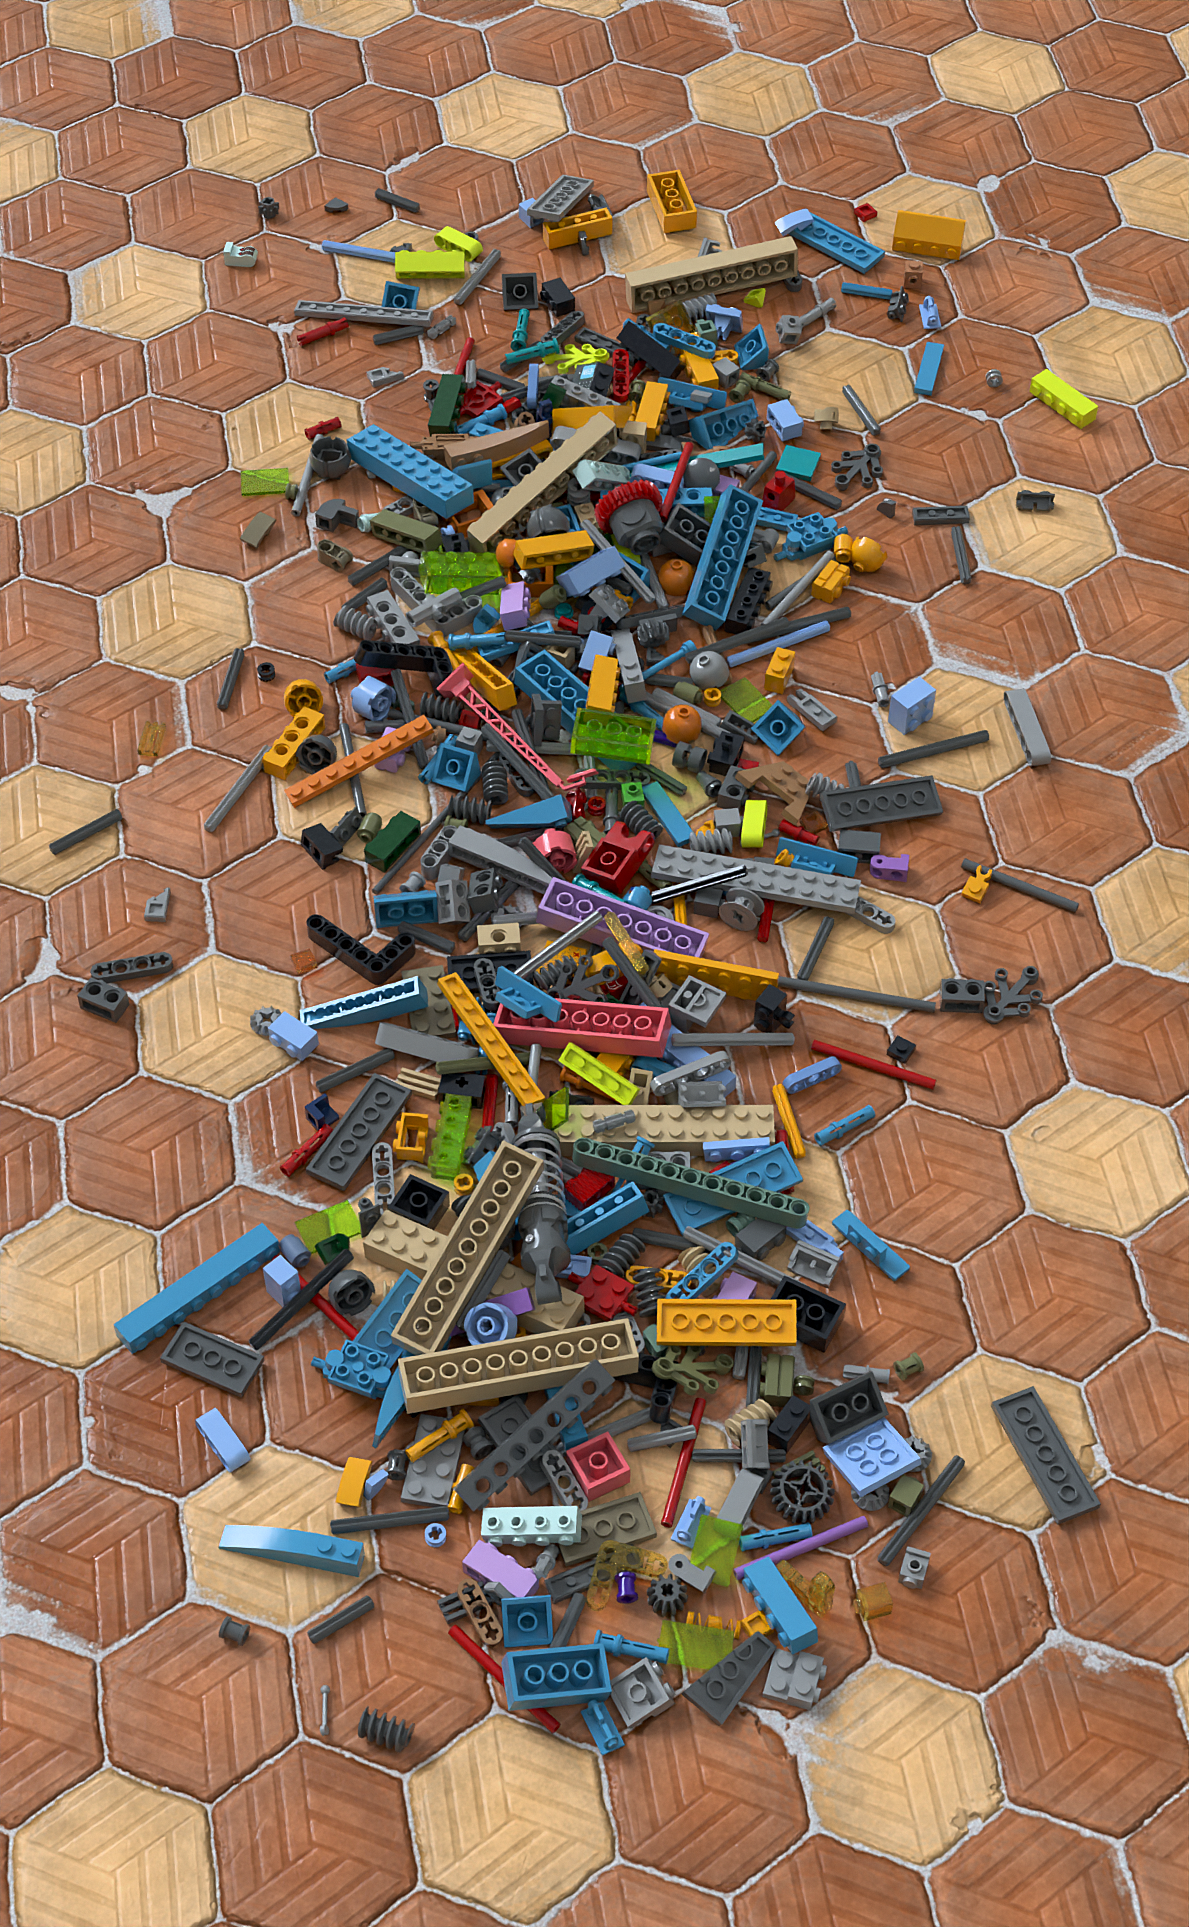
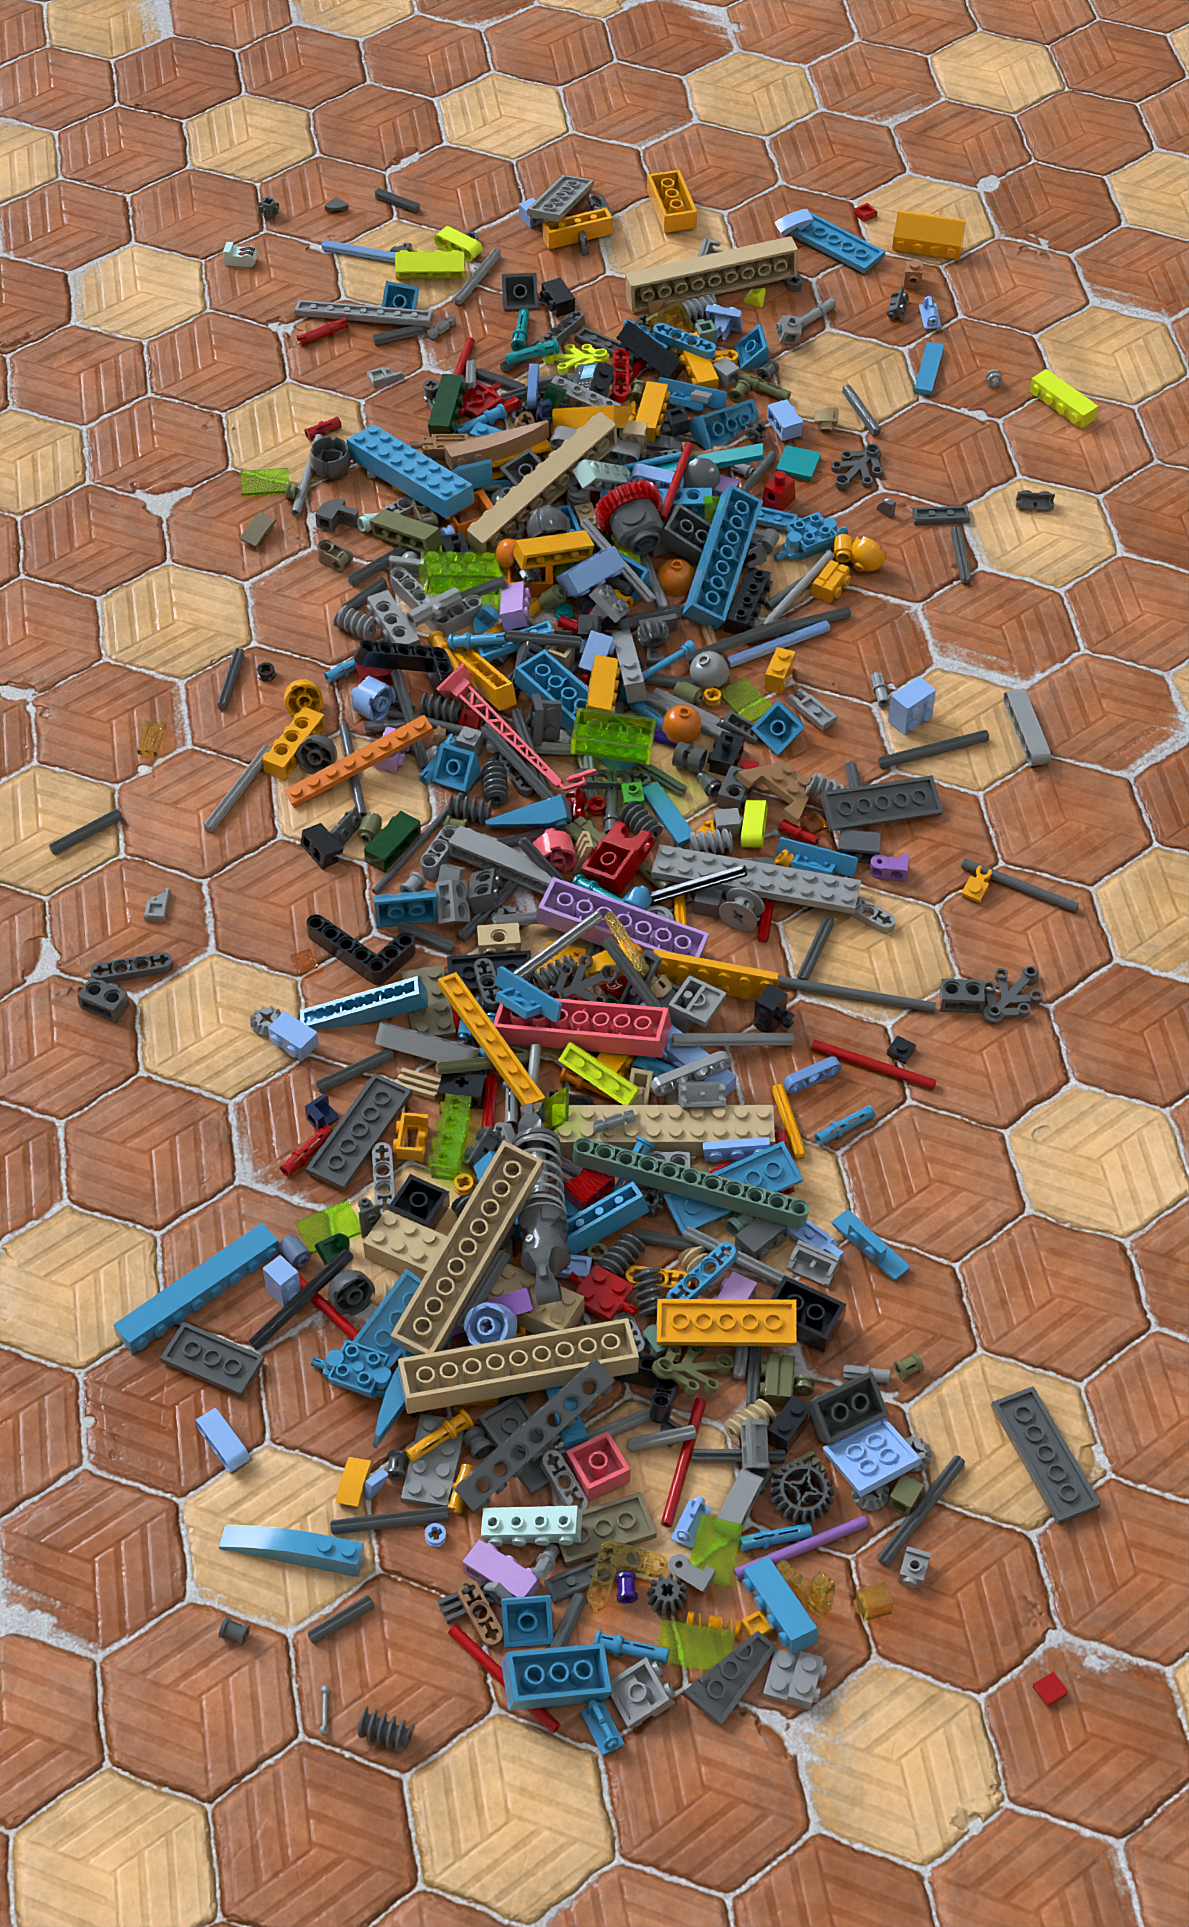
dark grey axle [786,473,842,509] -> none
dark azure axle [841,282,892,300] -> none
none -> red tile [1033,1672,1068,1707]

